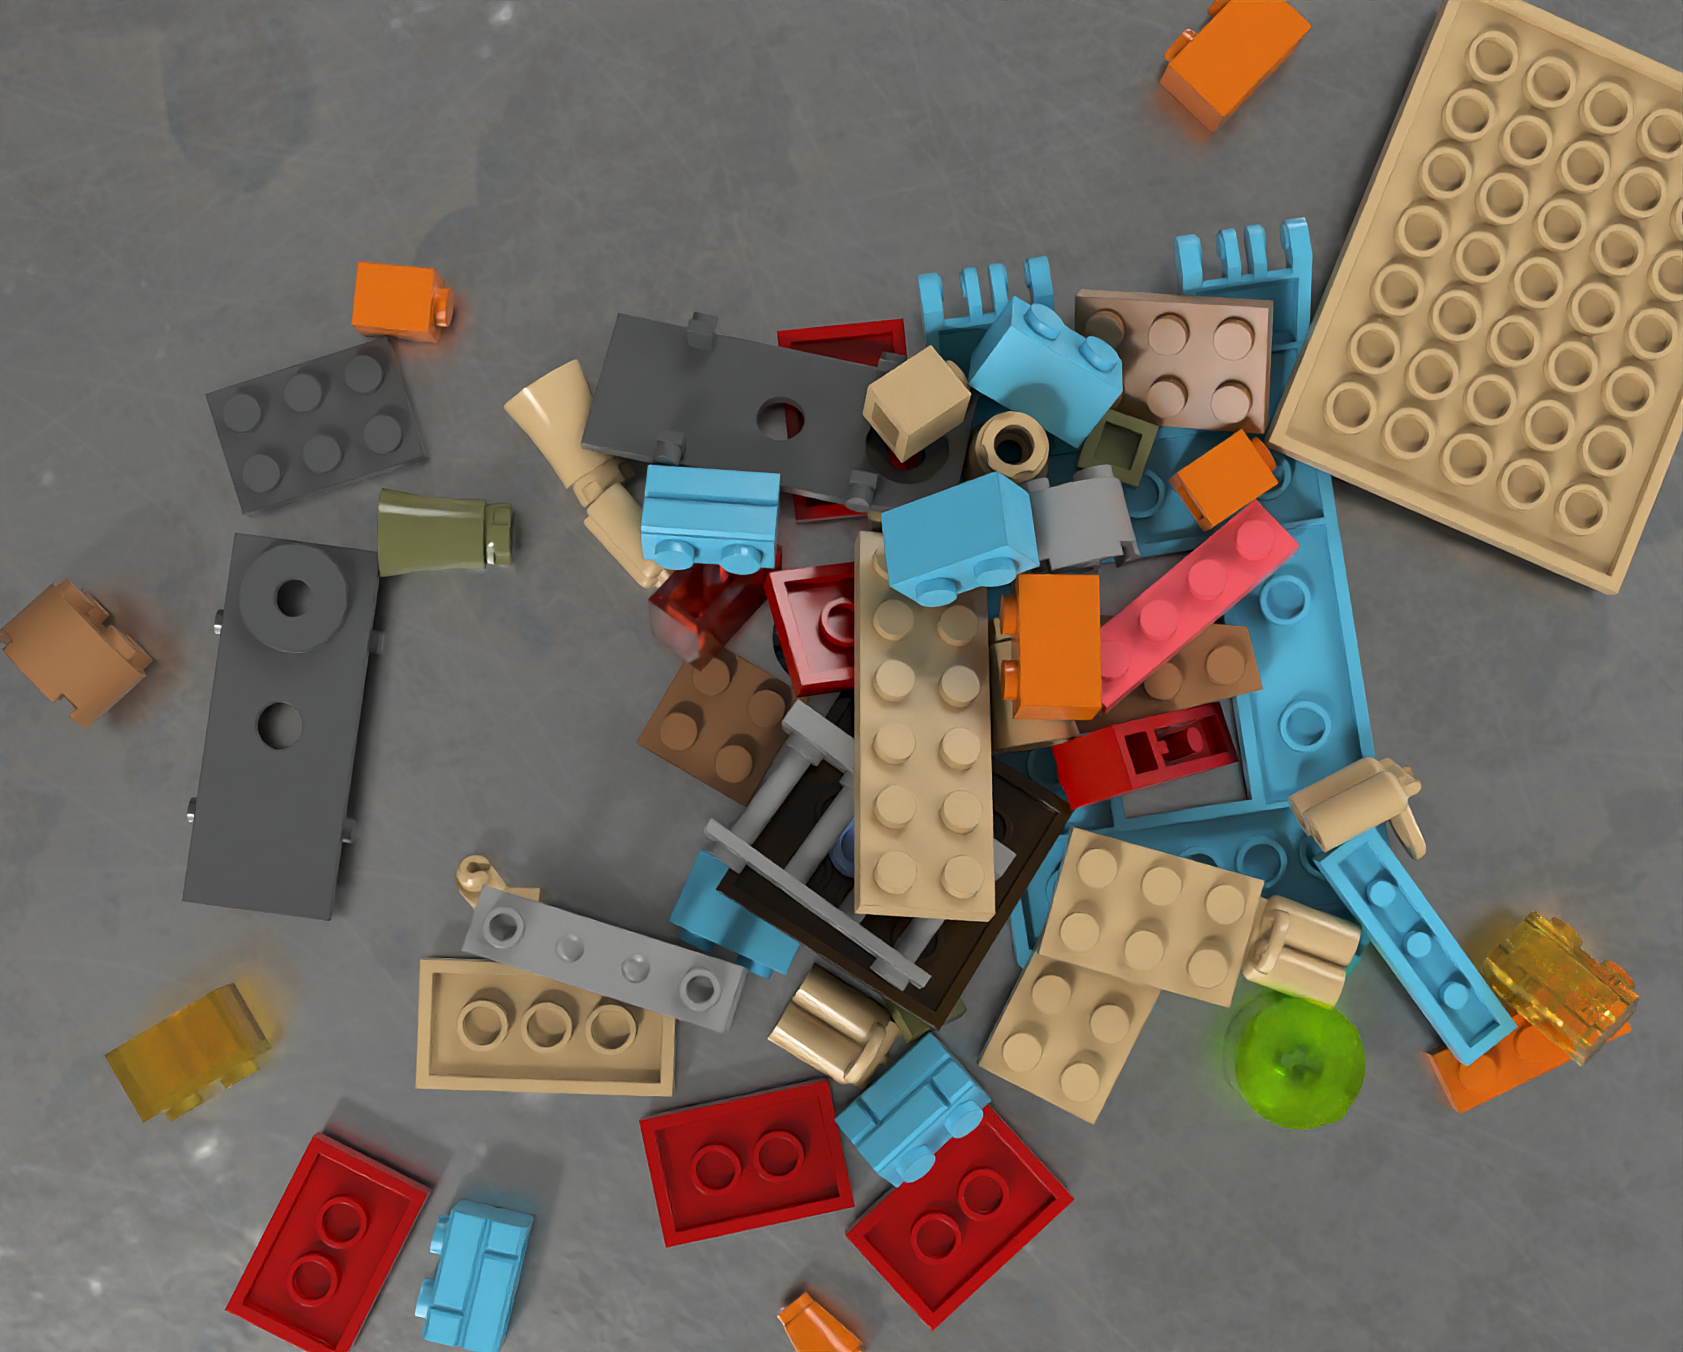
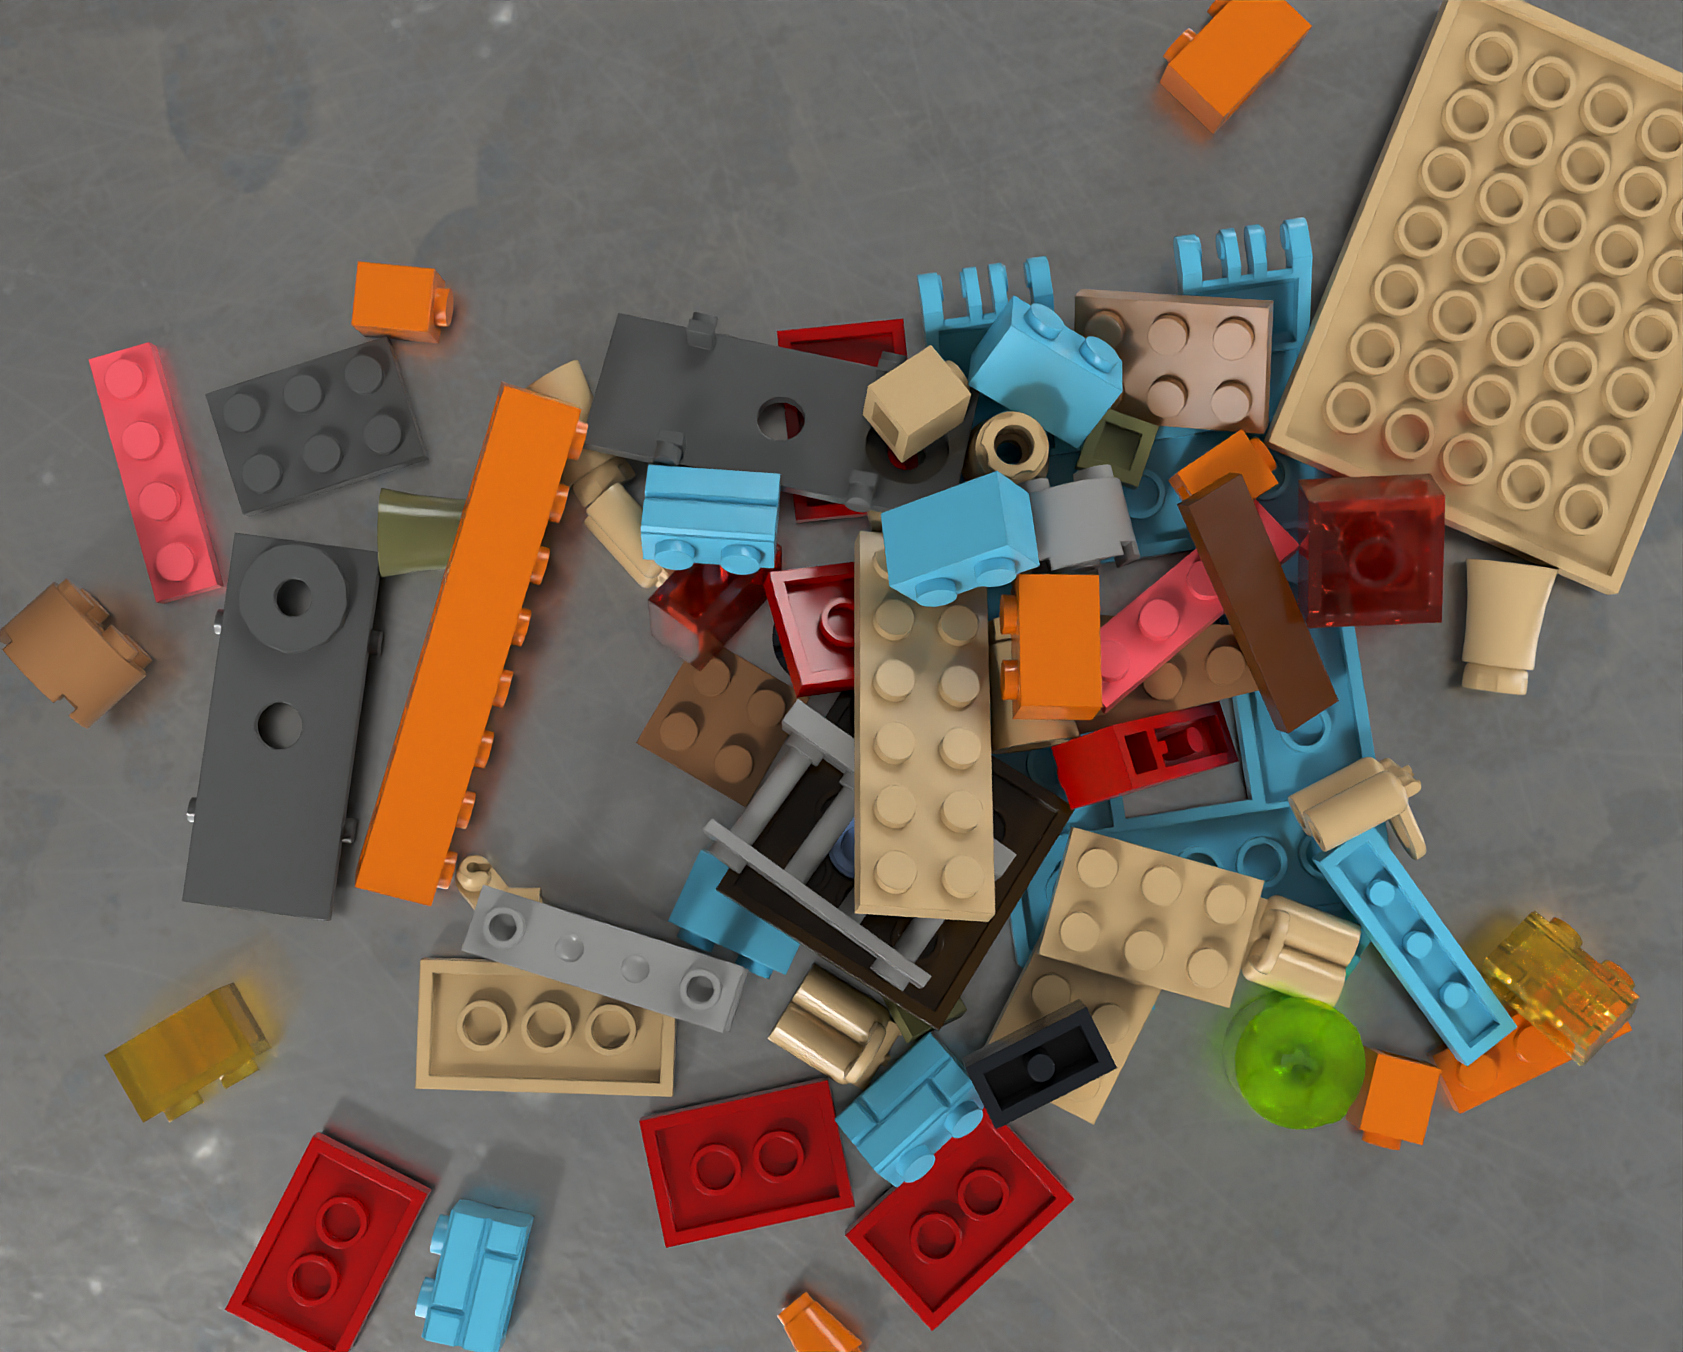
none -> coral plate [88,342,224,604]
none -> orange brick [355,381,588,906]
none -> black brick [962,999,1117,1129]
none -> reddish brown tile [1177,472,1339,733]
none -> clear red brick [1298,473,1446,628]
none -> orange brick [1346,1045,1441,1150]
none -> tan plant [1461,558,1558,695]

